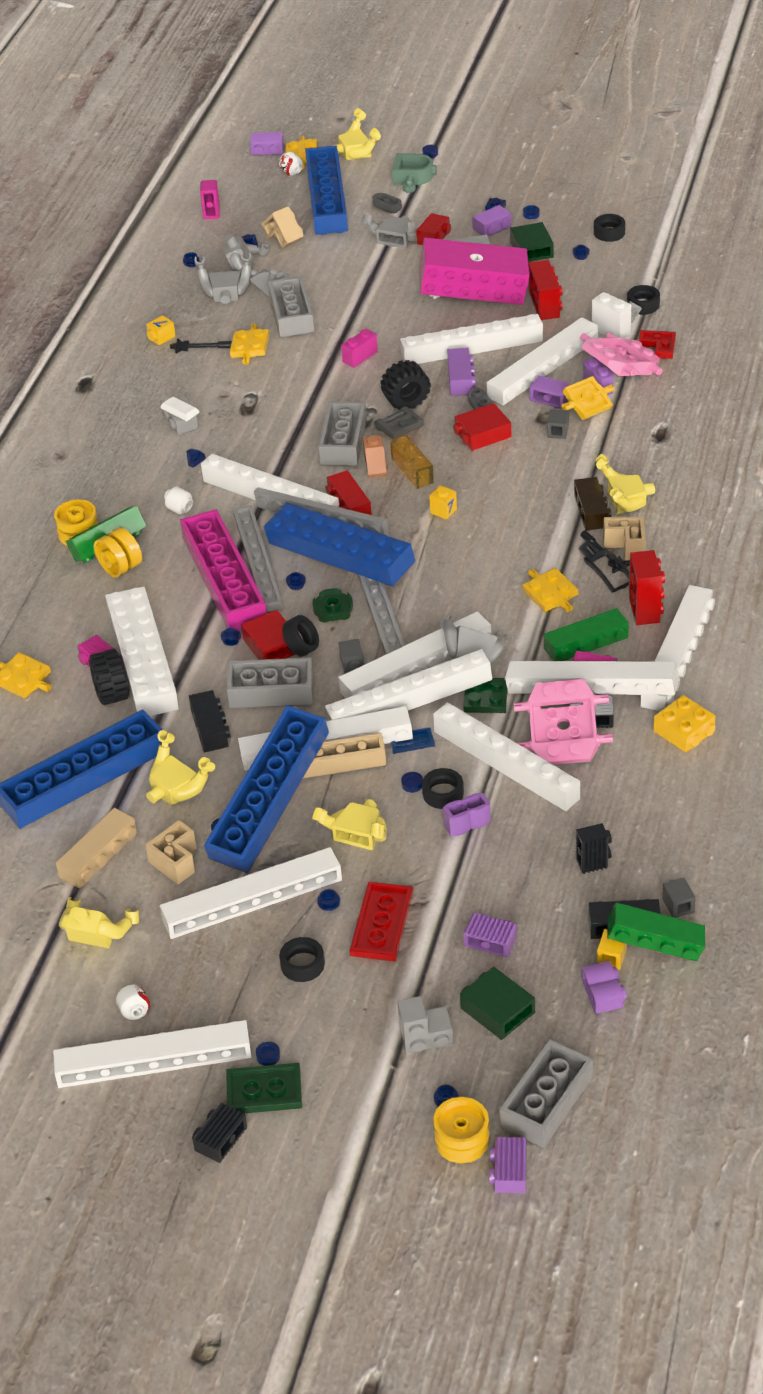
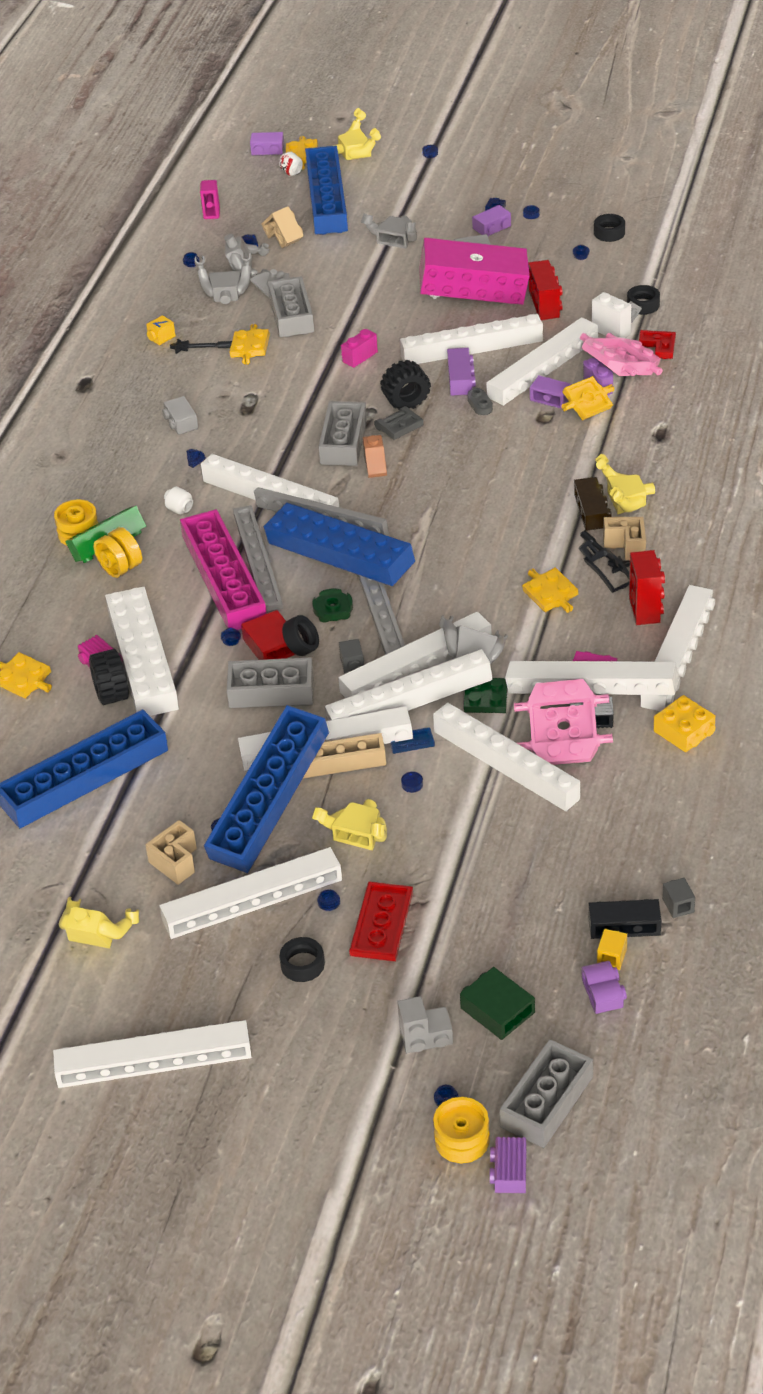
tan brick [56,808,137,889] -> none
white head [116,984,150,1020] -> none
light yellow torso [146,730,215,805] -> none
white tile [160,396,199,422] -> none
black brick [188,690,231,753] -> none
black brick [192,1102,247,1163] -> none
dark green plate [226,1063,302,1114] -> none
clear blue tile [256,1042,280,1066] -> none
clear blue plate [286,572,306,590] -> none
red brick [325,470,372,515] -> none
dark grey plate [372,193,402,213] -> none
clear yellow brick [390,435,434,489] -> none
sand green piece [392,153,437,193] -> none
red brick [417,213,451,245] -> none
black tyre [422,768,464,809] -> none
yellow brick [429,485,457,519] -> none
medium lavender brick [443,793,491,836] -> none
red brick [453,403,512,451] -> none
medium lavender brick [463,912,517,957] -> none
dark green brick [510,222,554,262] -> none
green brick [544,608,629,661] -> none
dark grey brick [547,409,569,439] -> none
black brick [576,823,612,874] -> none
green brick [607,903,705,961] -> none

